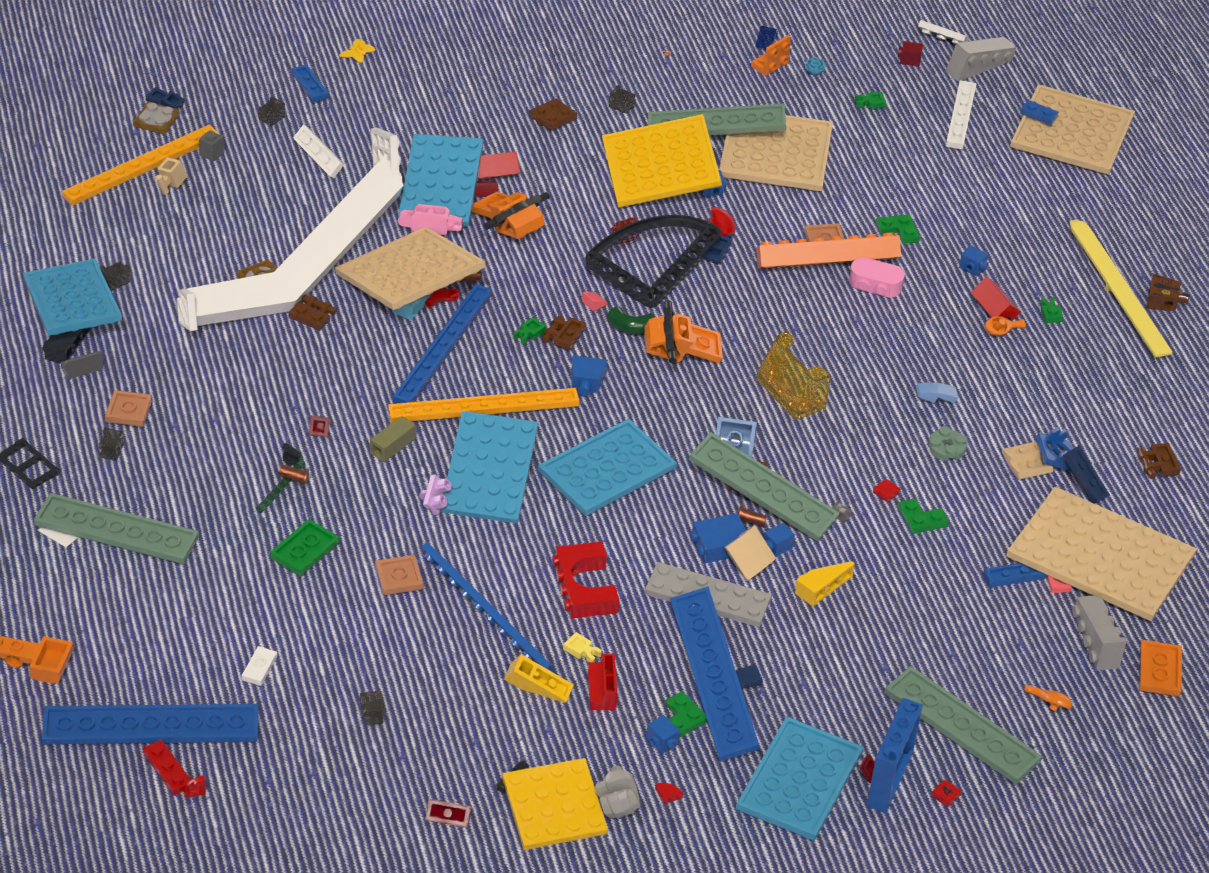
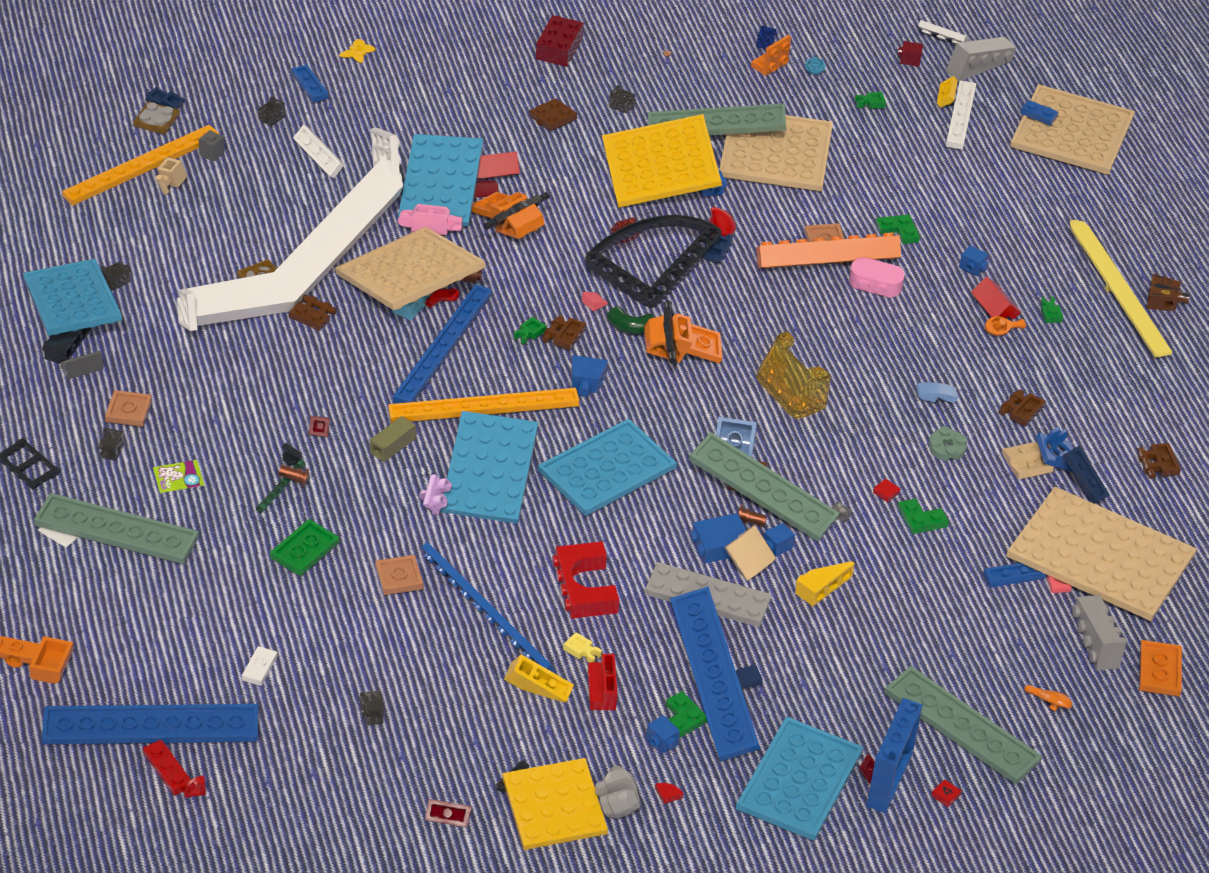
none -> sticker [153,460,205,493]
none -> dark red brick [536,15,584,67]
none -> yellow plate [937,76,958,108]
none -> reddish brown plate [999,389,1046,426]

